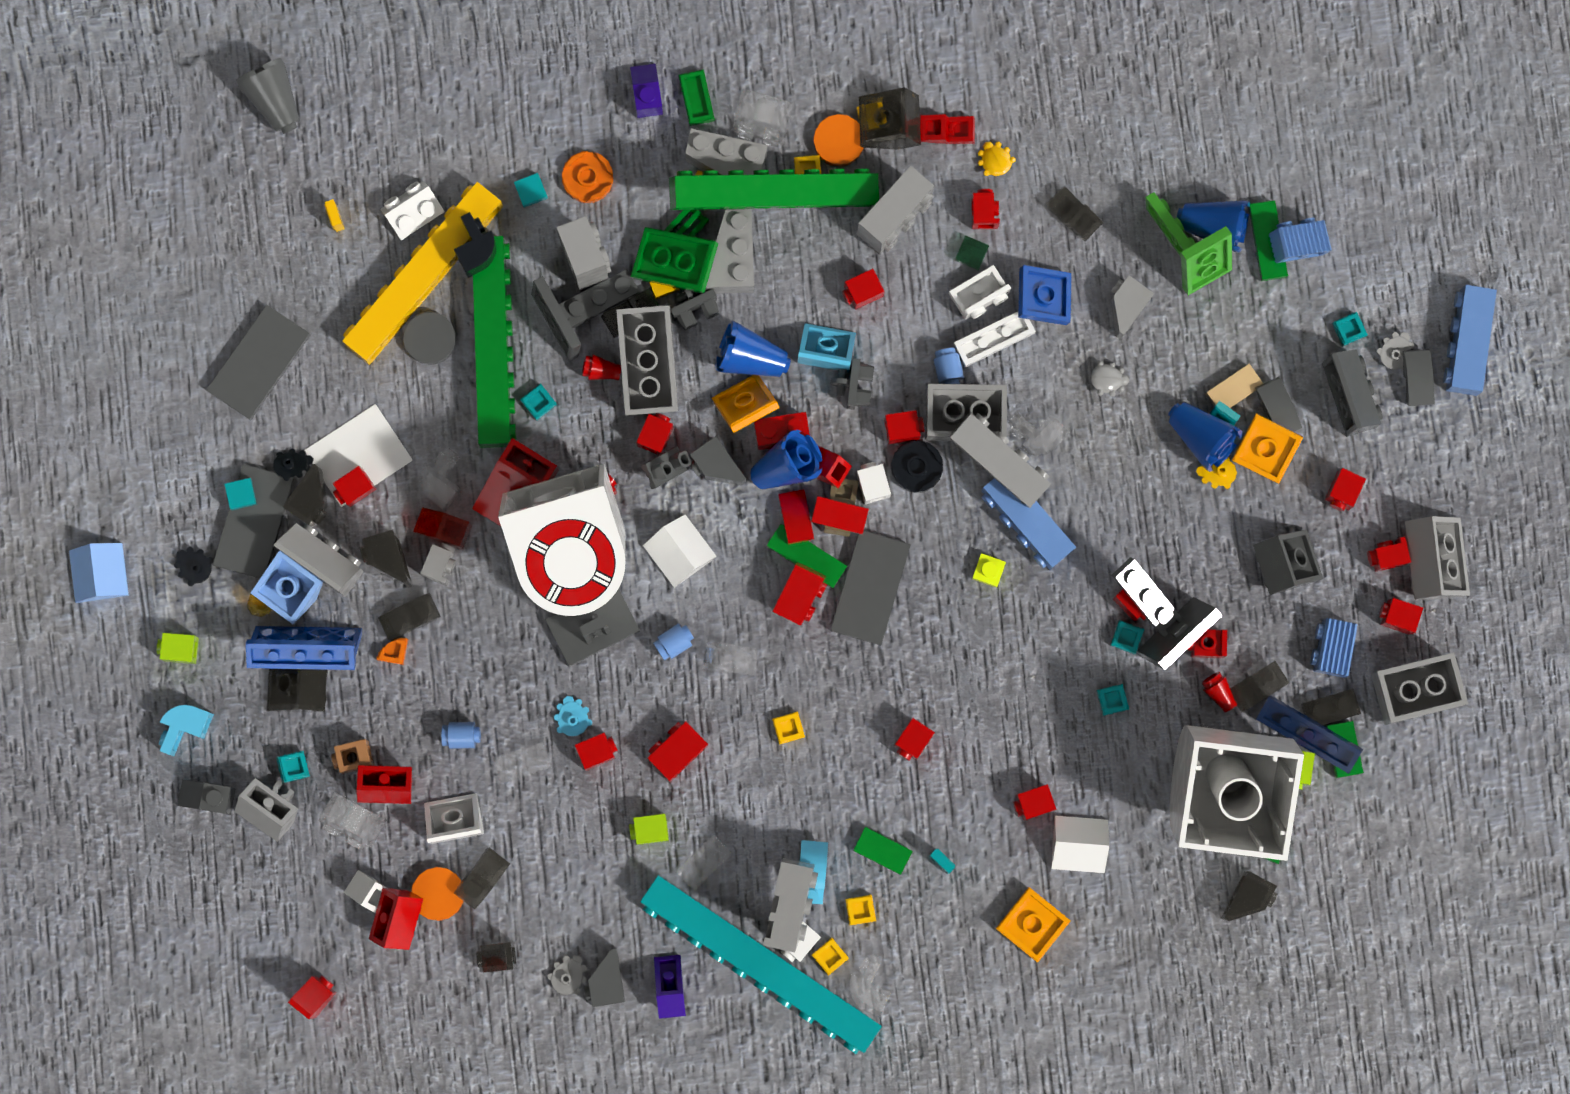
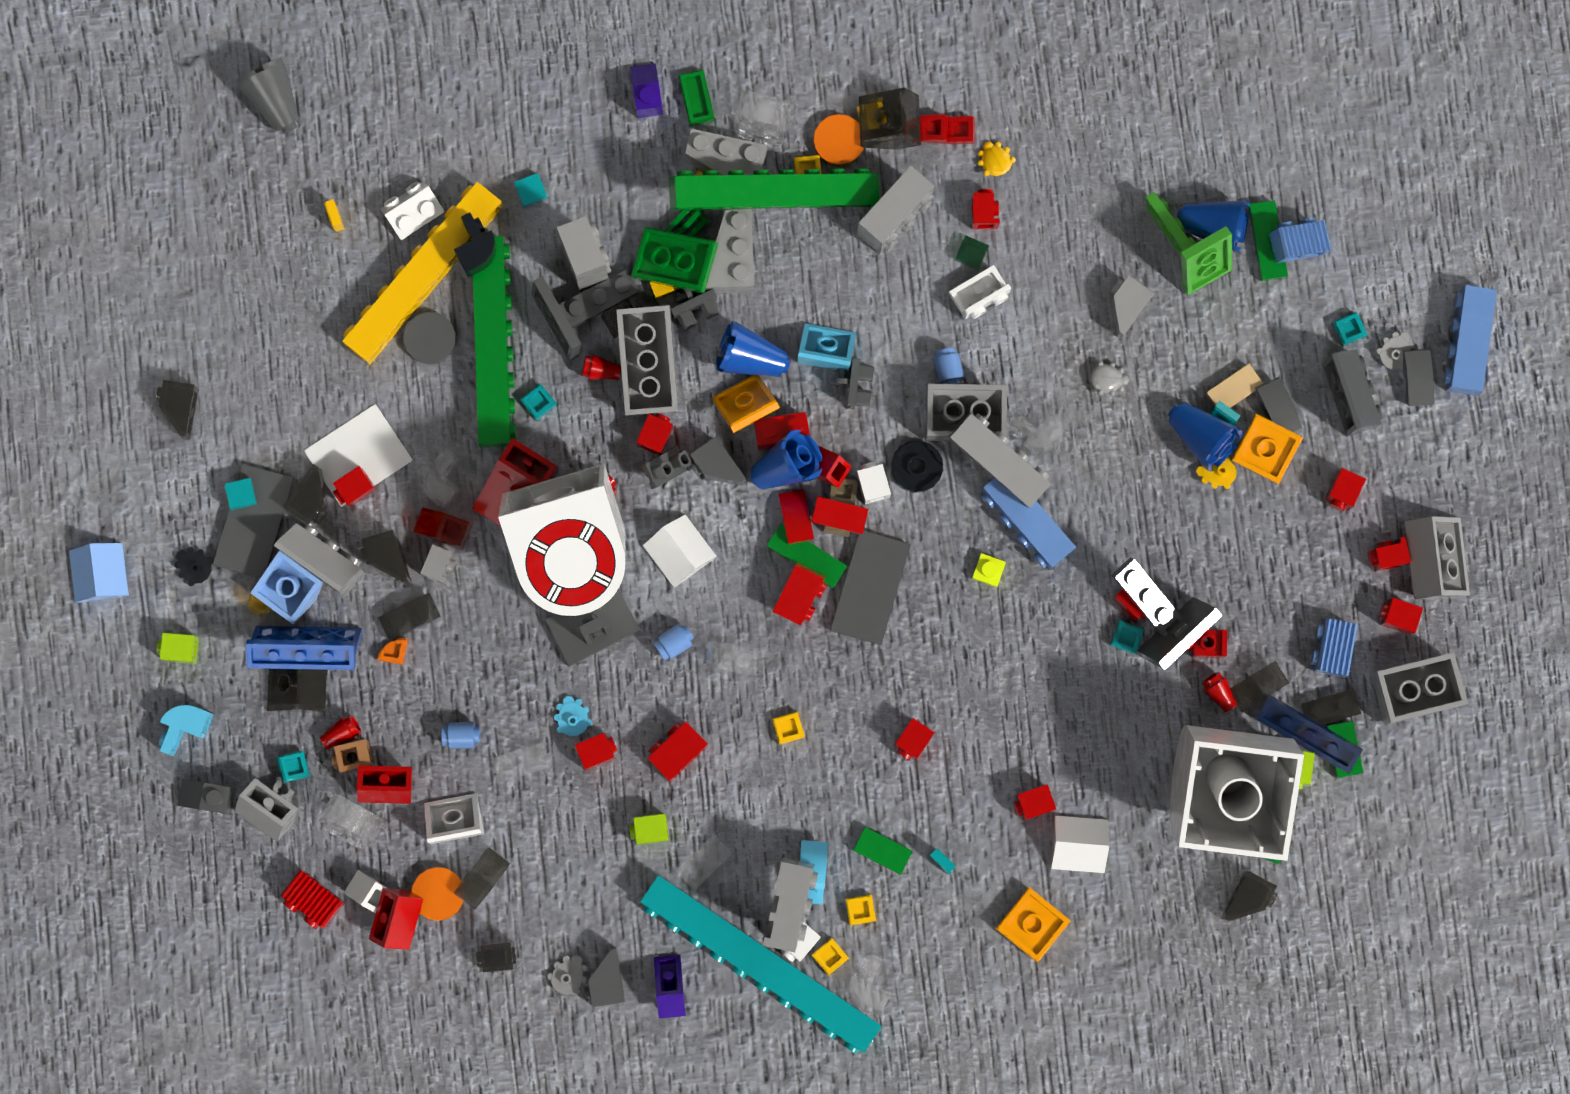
dark grey tile [207,305,311,420] -> none
black piece [273,449,314,481] -> none
red slope [288,975,337,1019] -> none
orange tile [562,151,613,203] -> none
red brick [842,269,885,310] -> none
red brick [884,410,924,445] -> none
white plate [953,312,1036,367] -> none
blue plate [1018,265,1071,325] -> none
clear smoke slope [1045,186,1104,241] -> none
teal tile [1096,684,1129,716] -> none
dark grey slope [1253,529,1323,595] -> none
none -> clear smoke slope [156,380,199,440]
none -> red brick [280,869,345,929]
none -> red cone [320,715,362,750]

